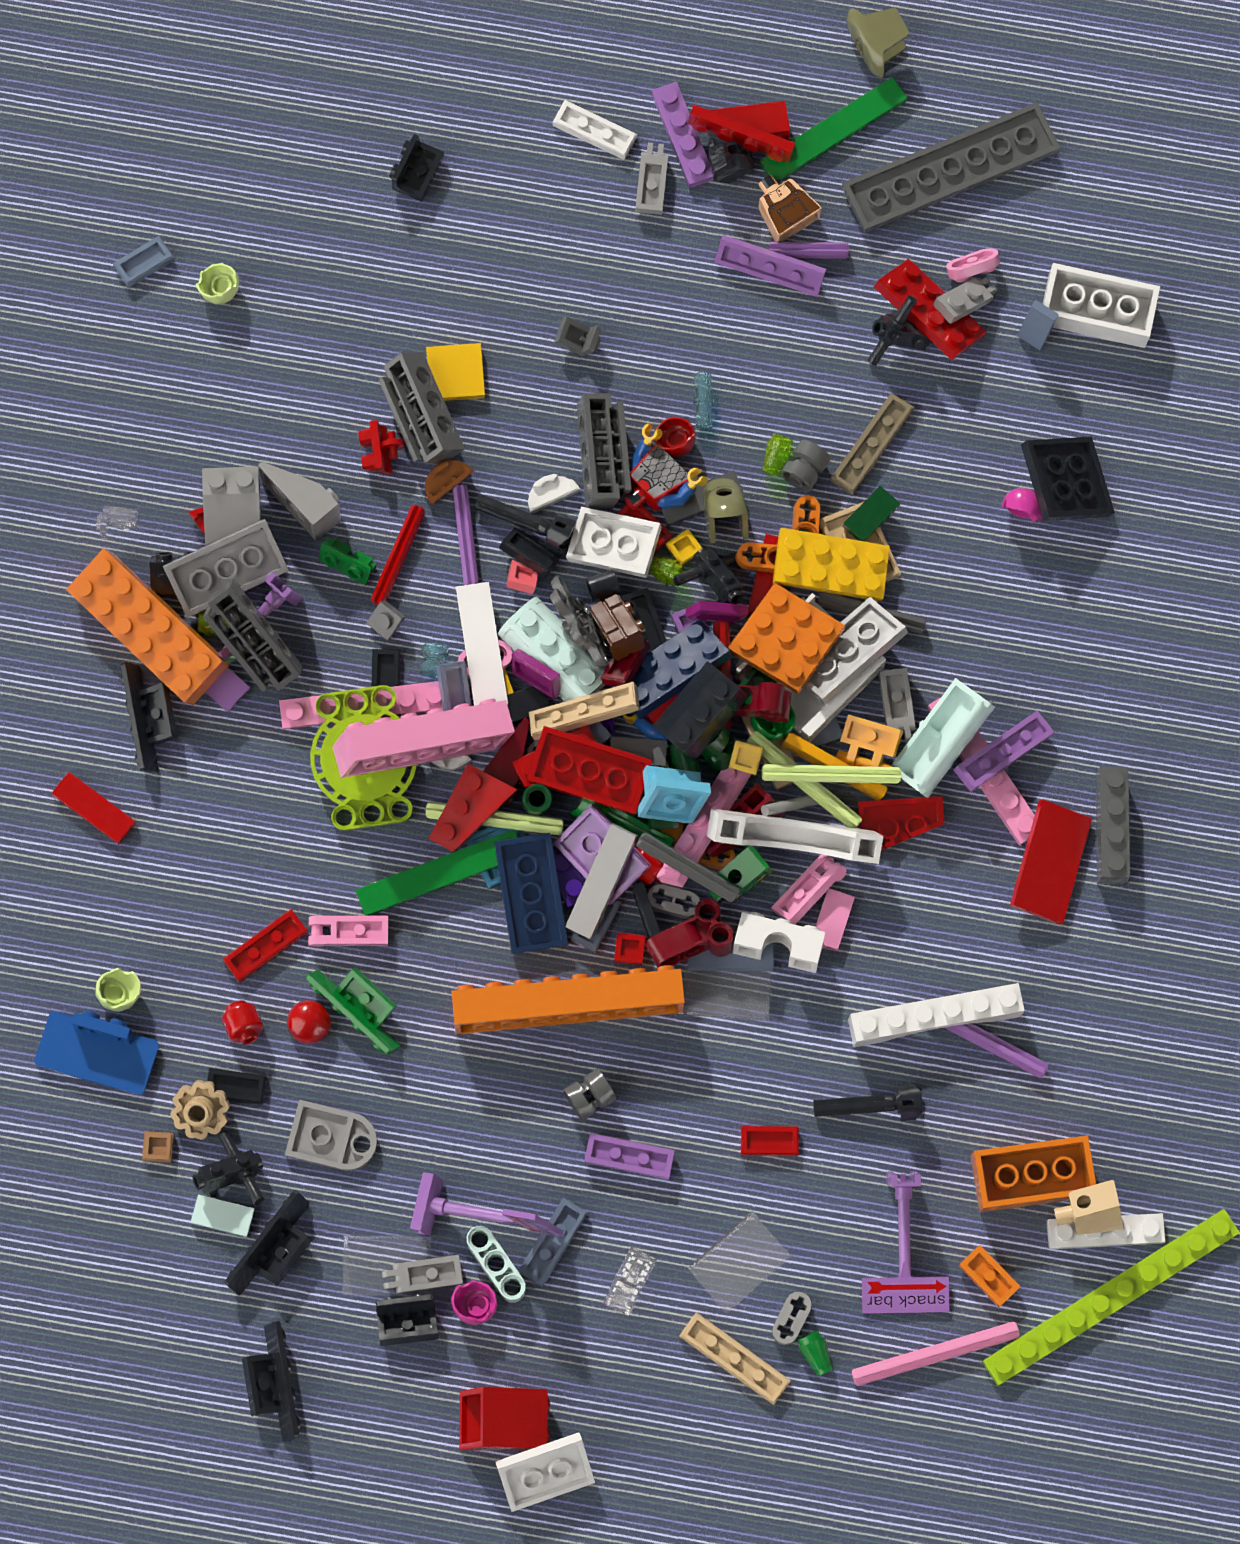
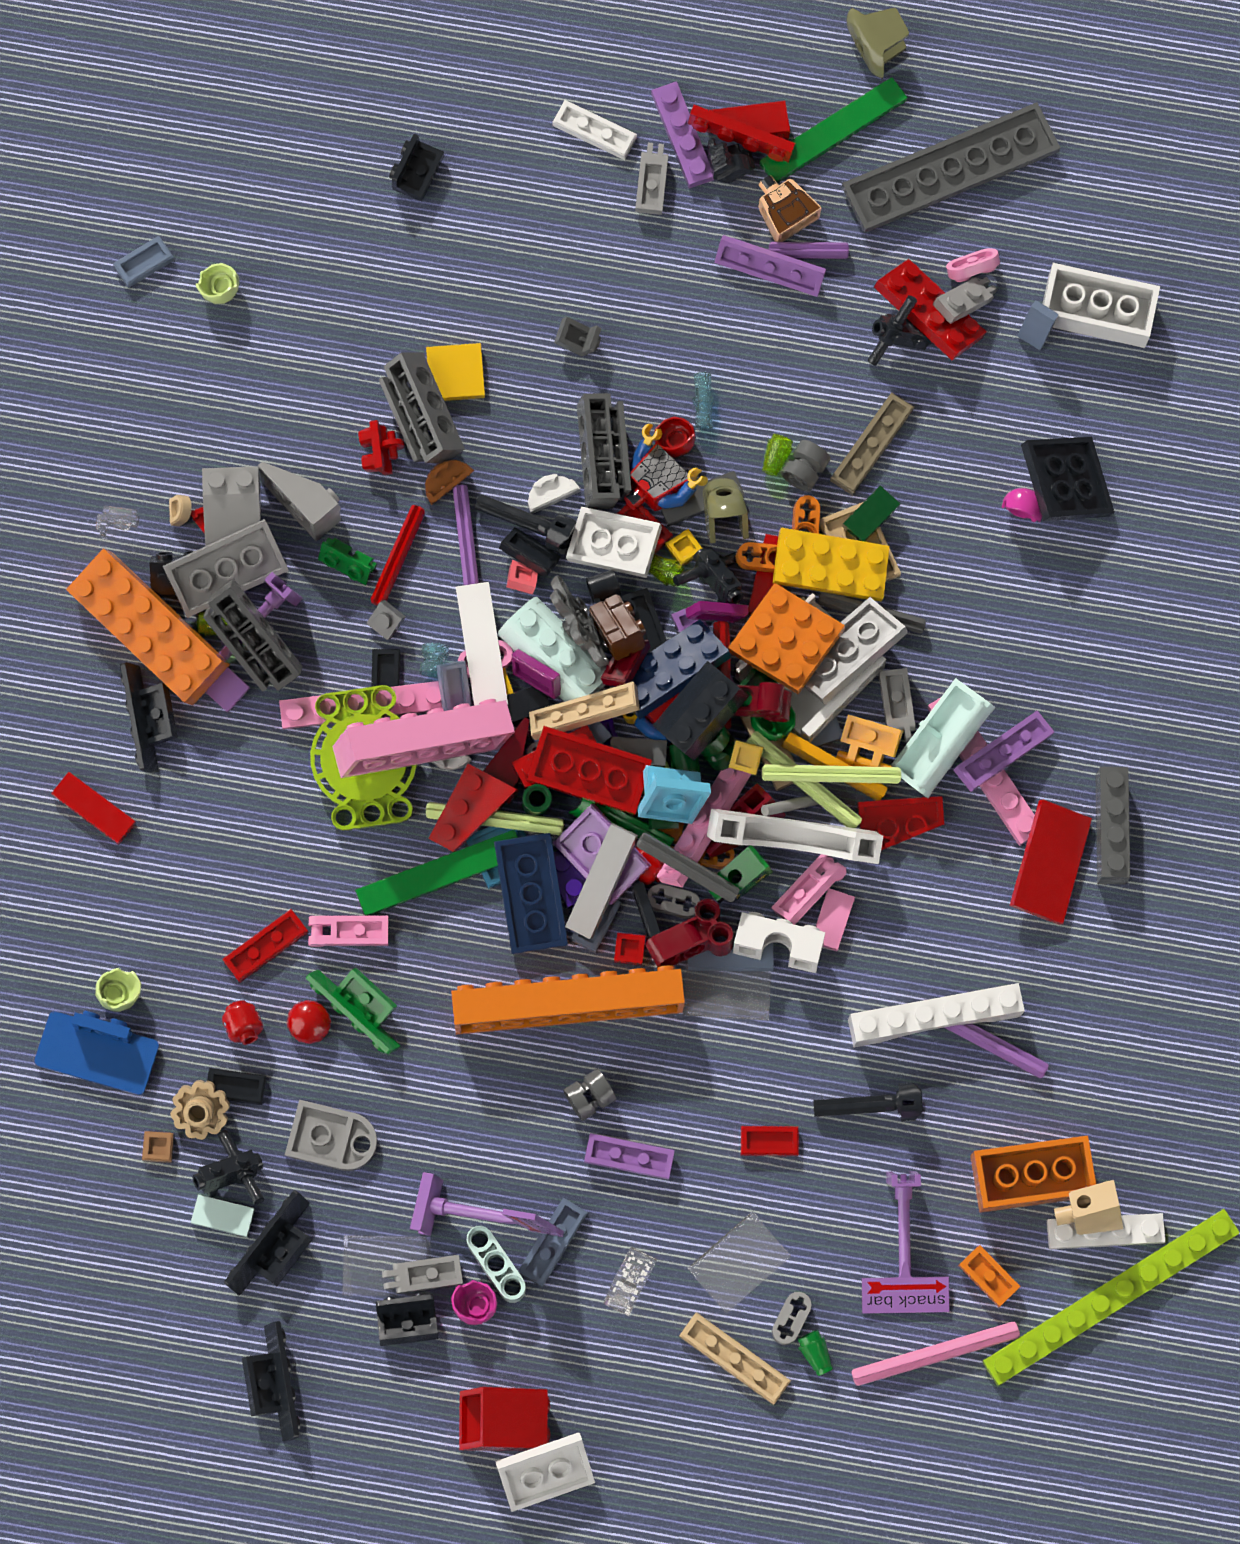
none -> tan tile [169,495,191,527]

